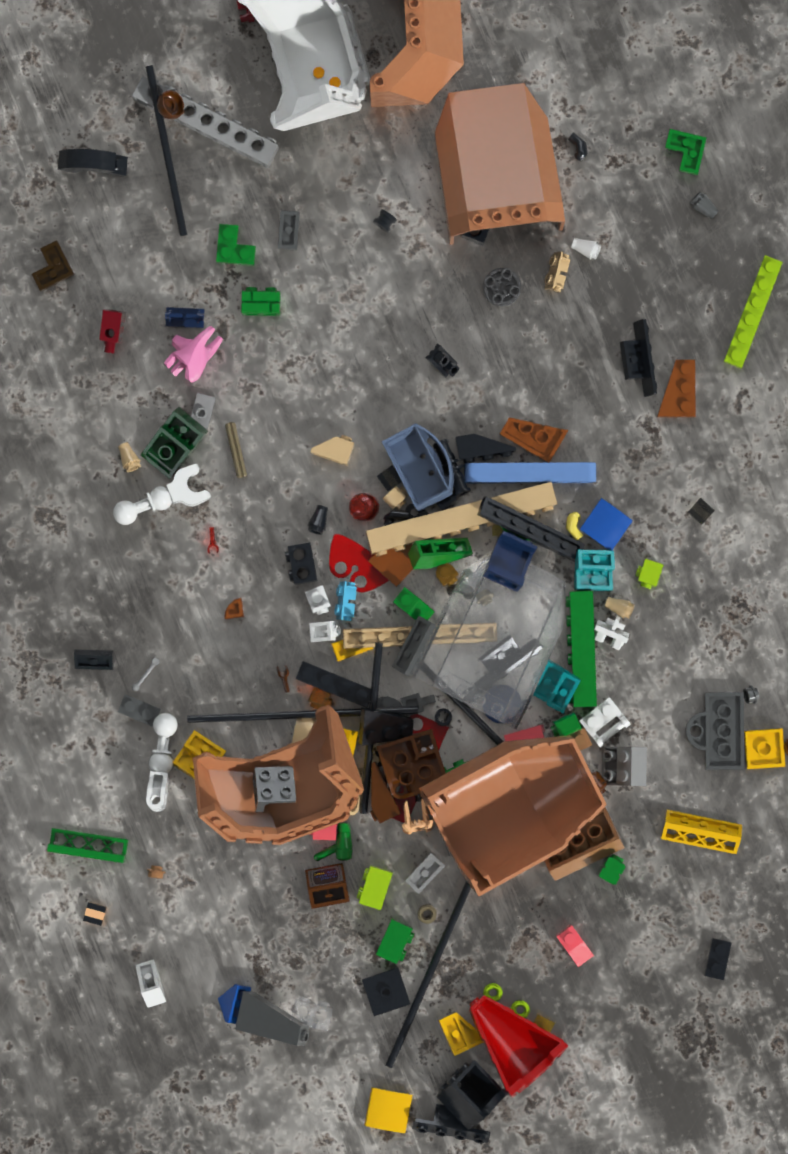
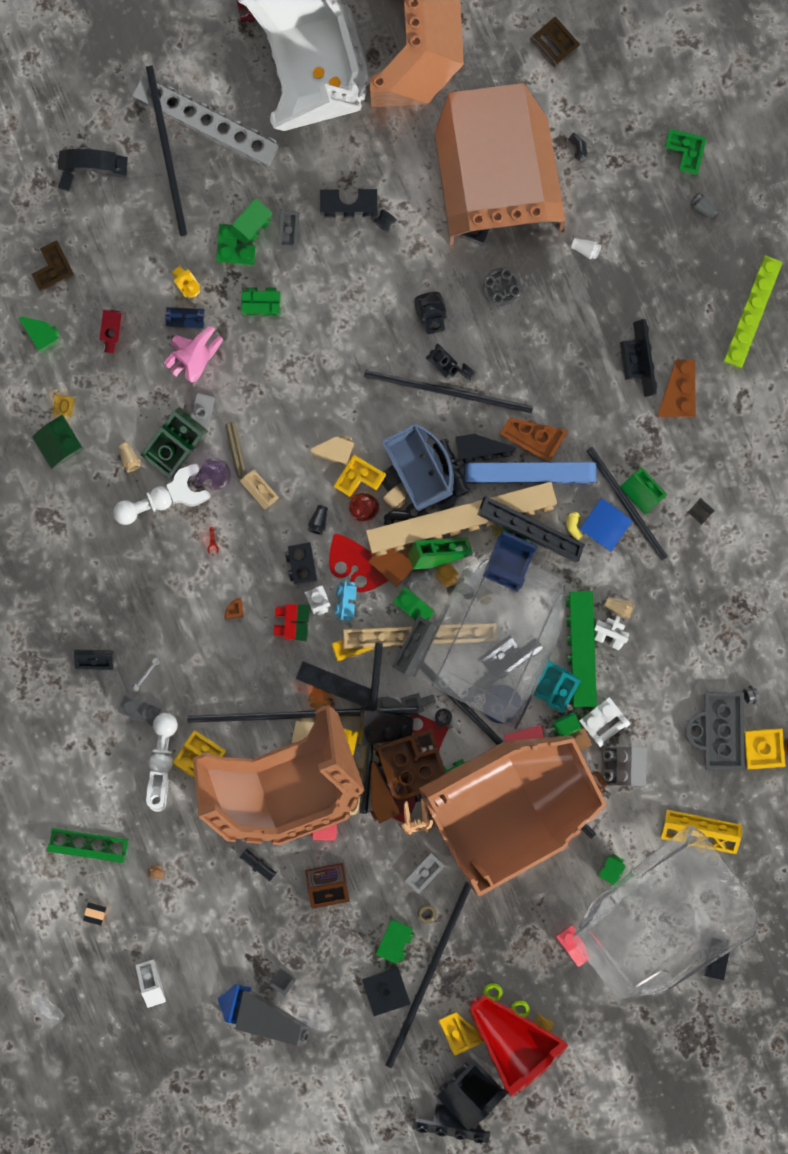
reddish brown hair [157,90,184,119] -> none
dark grey bracket [252,766,296,812] -> none
reddish brown hand [276,664,290,693] -> none
white bracket [309,621,341,642] -> none
green piece [314,823,353,861] -> none
lime brick [356,865,393,910] -> none
yellow slope [364,1087,412,1133] -> none
medium nougat slope [544,807,625,881] -> none
tan hinge [545,251,570,292] -> none
teal slope [574,549,615,591] -> none
lime brick [635,559,664,589] -> none
none -> green slope [19,316,60,353]
none -> clear hips [27,991,65,1030]
none -> dark green slope [32,415,85,469]
none -> clear yellow tile [53,395,75,417]
none -> black piece [58,172,74,192]
none -> yellow hips [171,266,200,298]
none -> clear purple helmet [194,458,231,490]
none -> green brick [228,198,273,245]
none -> black pin [239,848,277,882]
none -> tan plate [240,470,279,509]
none -> dark grey panel [269,968,296,996]
none -> hips [273,604,310,642]
none -> black arch [320,189,378,219]
none -> yellow plate [333,455,386,498]
none -> black piece [364,370,533,413]
none -> dark grey arm [404,569,432,589]
none -> black piece [414,291,446,334]
none -> black bush [458,363,476,381]
none -> dark brown plate [529,16,580,68]
none -> clear windscreen [572,825,759,1000]
none -> black piece [586,446,668,561]
none -> green panel [620,467,667,514]

